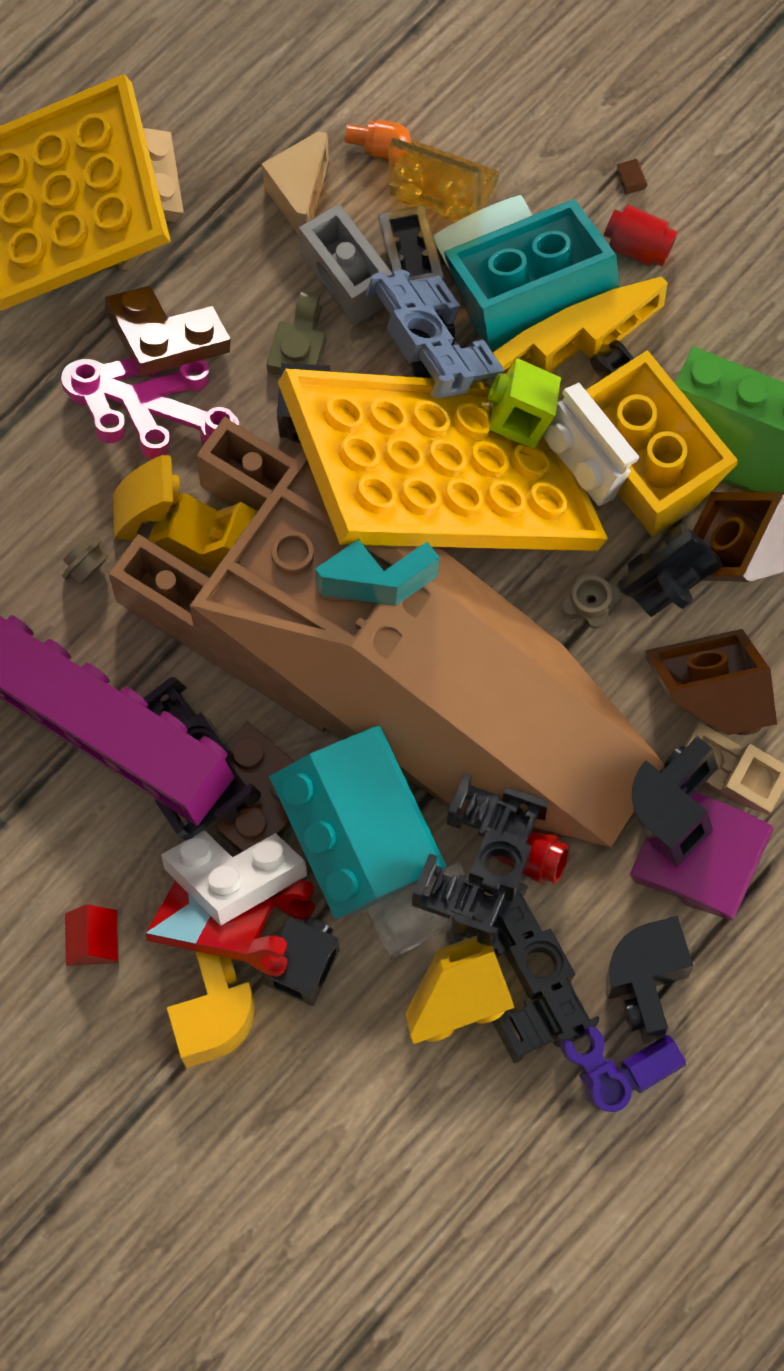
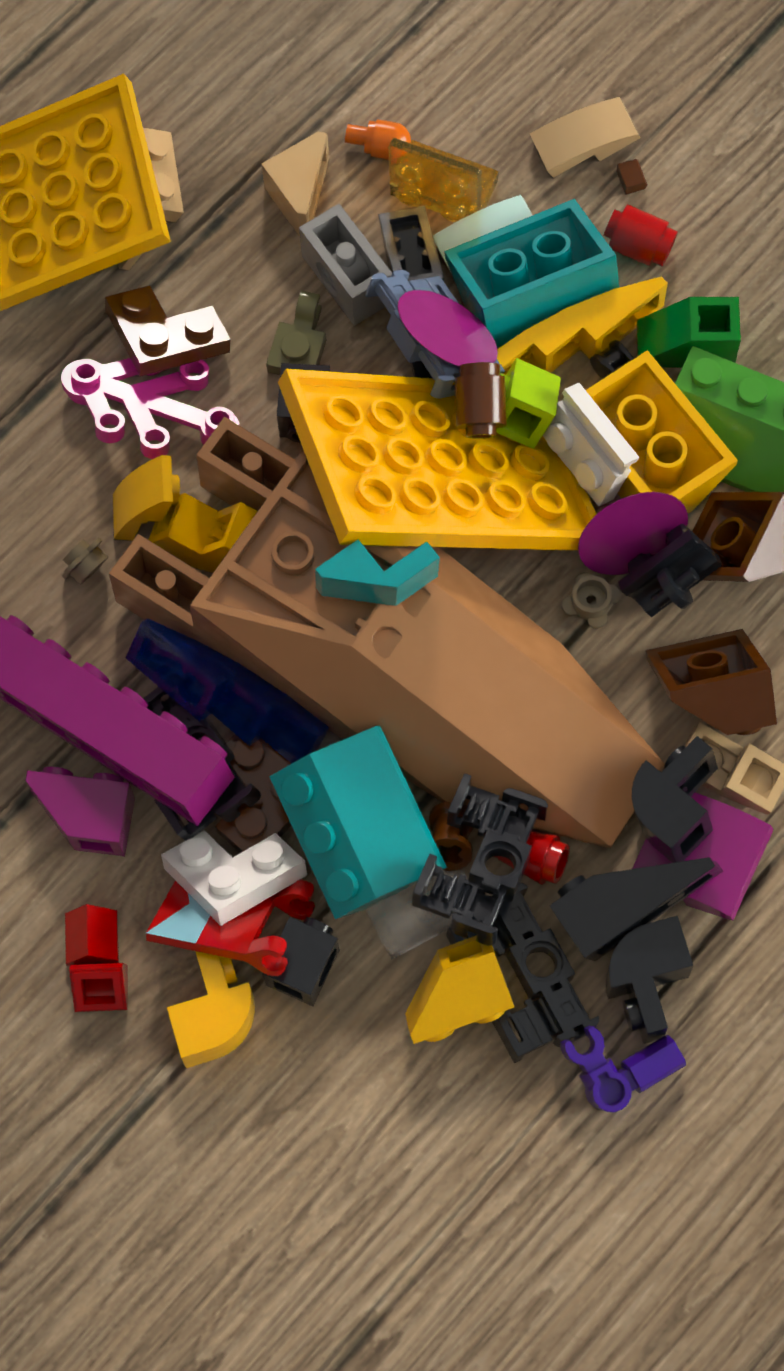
none -> magenta slope [25,766,135,857]
none -> red slope [69,963,128,1012]
none -> clear blue slope [125,618,329,764]
none -> magenta sticker [398,290,498,366]
none -> reddish brown bush [429,802,474,871]
none -> reddish brown brick [455,362,507,438]
none -> tan slope [530,97,641,178]
none -> black slope [549,857,723,961]
none -> magenta sticker [578,492,688,575]
none -> green slope [636,297,741,368]

